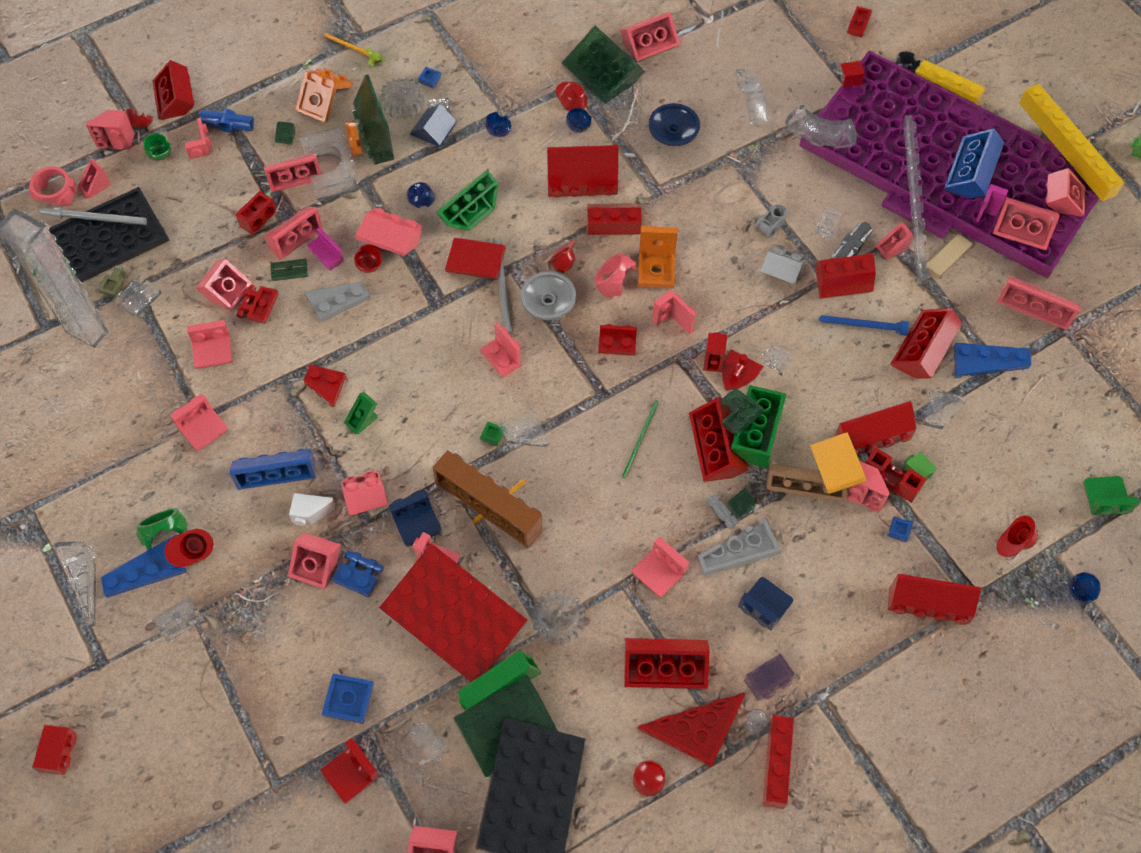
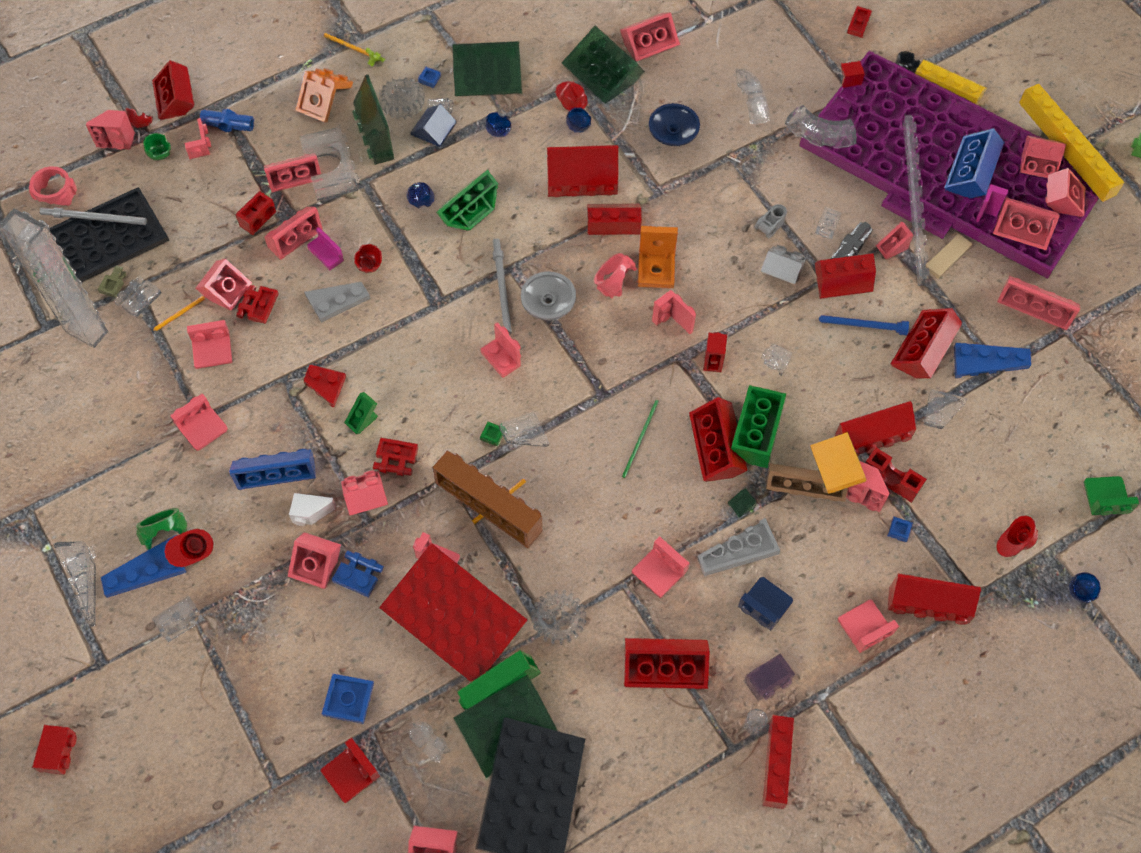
coral slope [78,159,111,198] -> none
clear green tile [270,259,308,281] -> none
clear green slope [275,121,296,145] -> none
orange plate [345,121,363,157] -> none
coral slope [355,208,422,256] -> none
dark blue bracket [389,490,442,547] -> none
red tile [445,238,506,280] -> none
red piece [546,240,576,273] -> none
red bracket [598,324,637,356] -> none
red hair [633,760,666,797] -> none
red tile [637,693,746,767] -> none
light grey axle [707,494,738,529] -> none
red shield [722,349,764,391] -> none
clear green plate [722,388,764,436] -> none
bright green brick [902,452,937,481] -> none
none -> light orange axle [153,296,205,331]
none -> red plate [373,437,419,477]
none -> clear green slope [452,41,522,97]
none -> coral bracket [838,599,899,653]
none -> coral slope [1020,136,1066,178]

